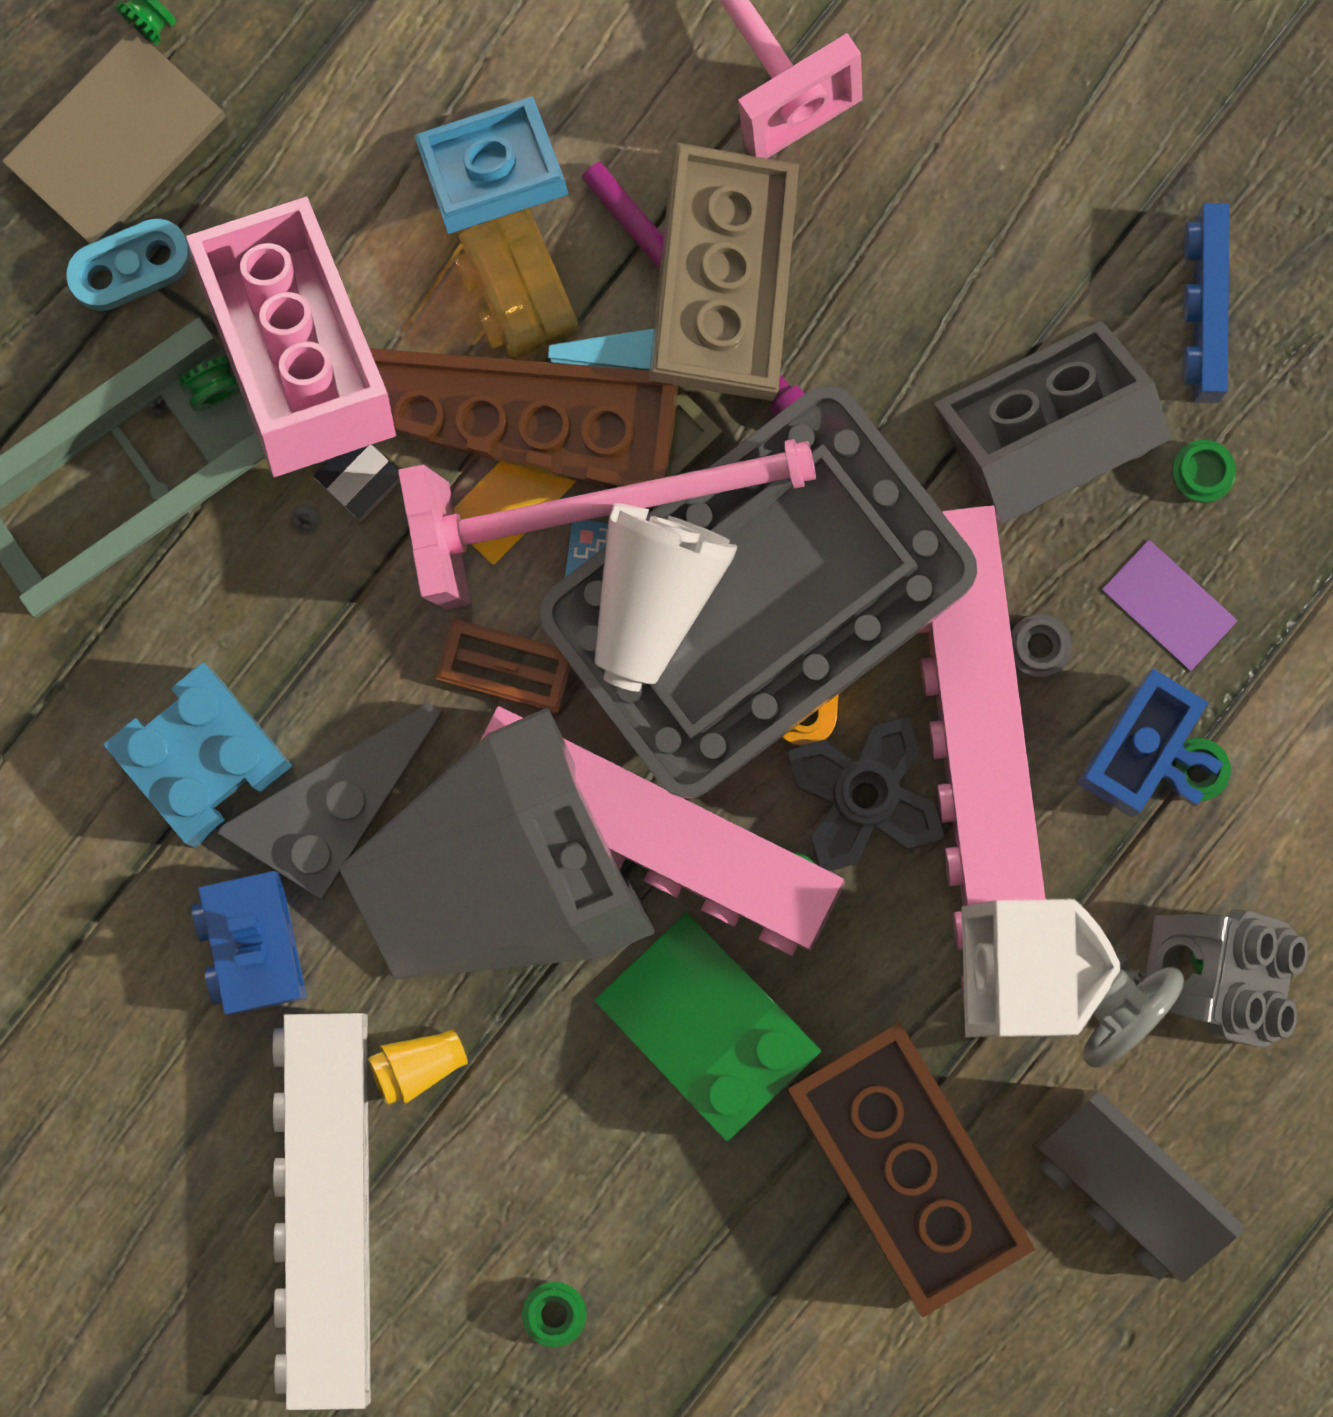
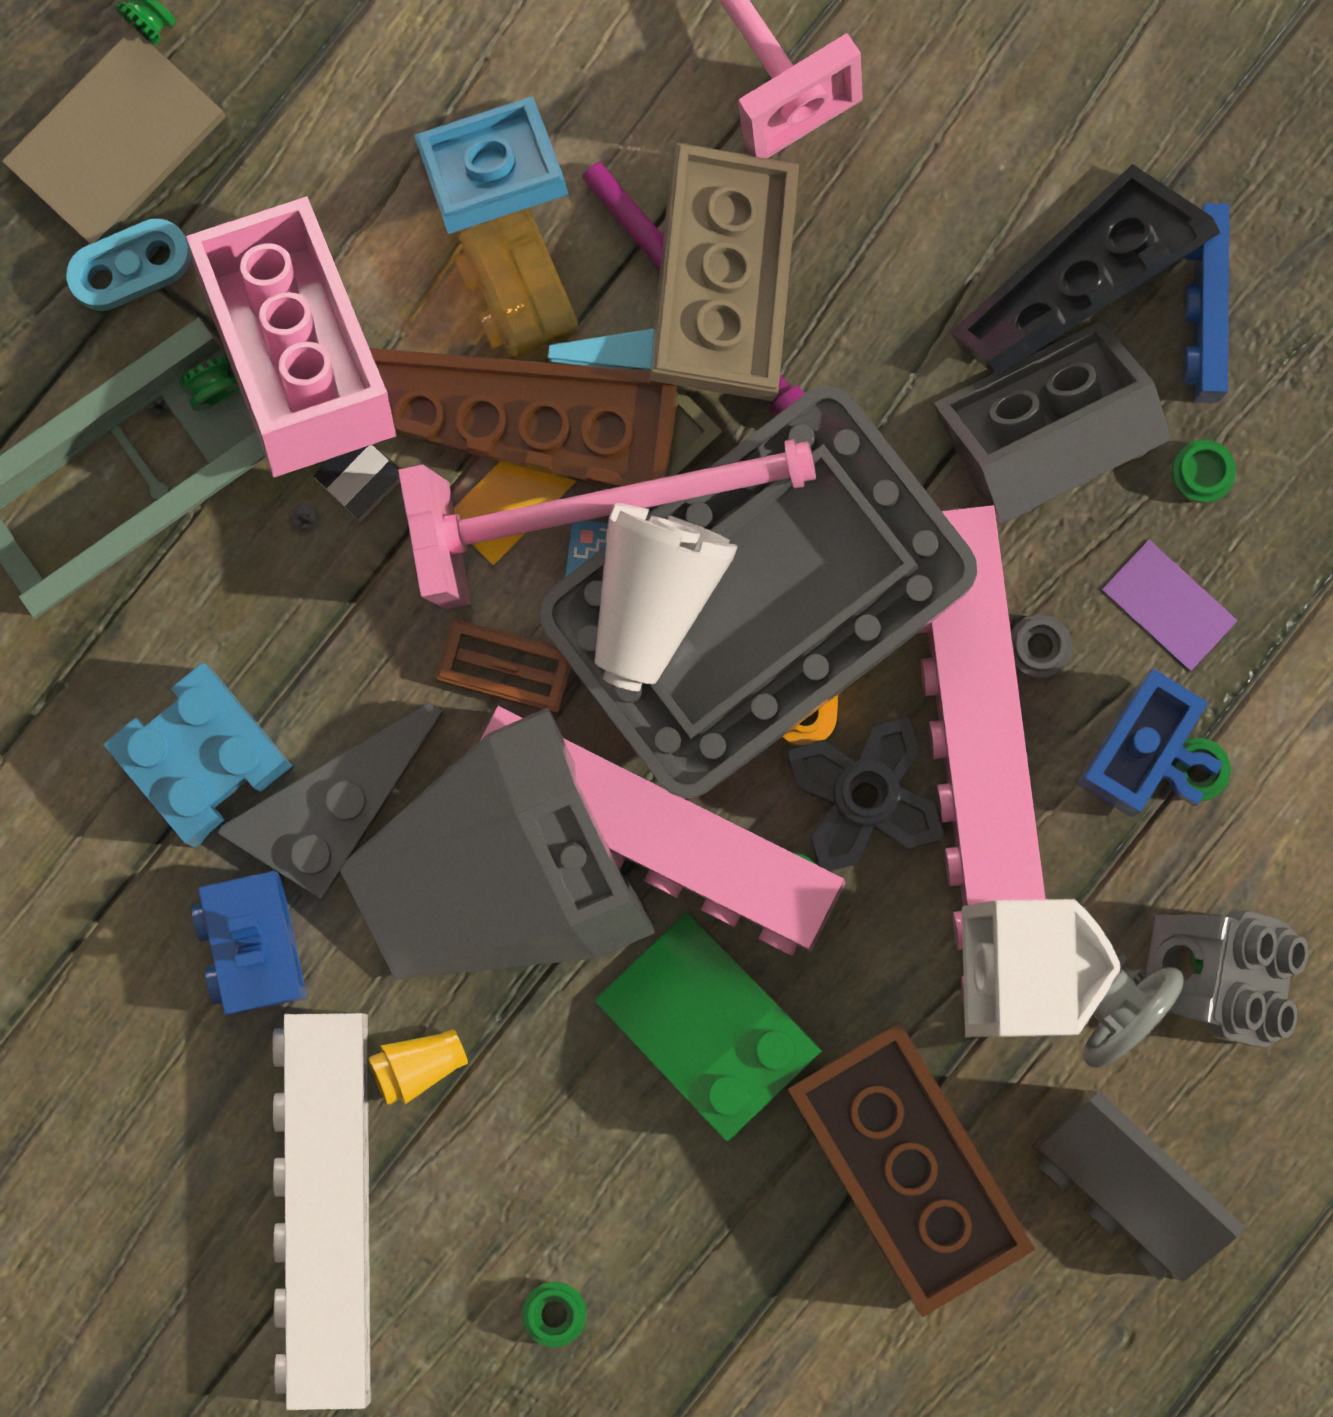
none -> black wing [951,164,1221,376]

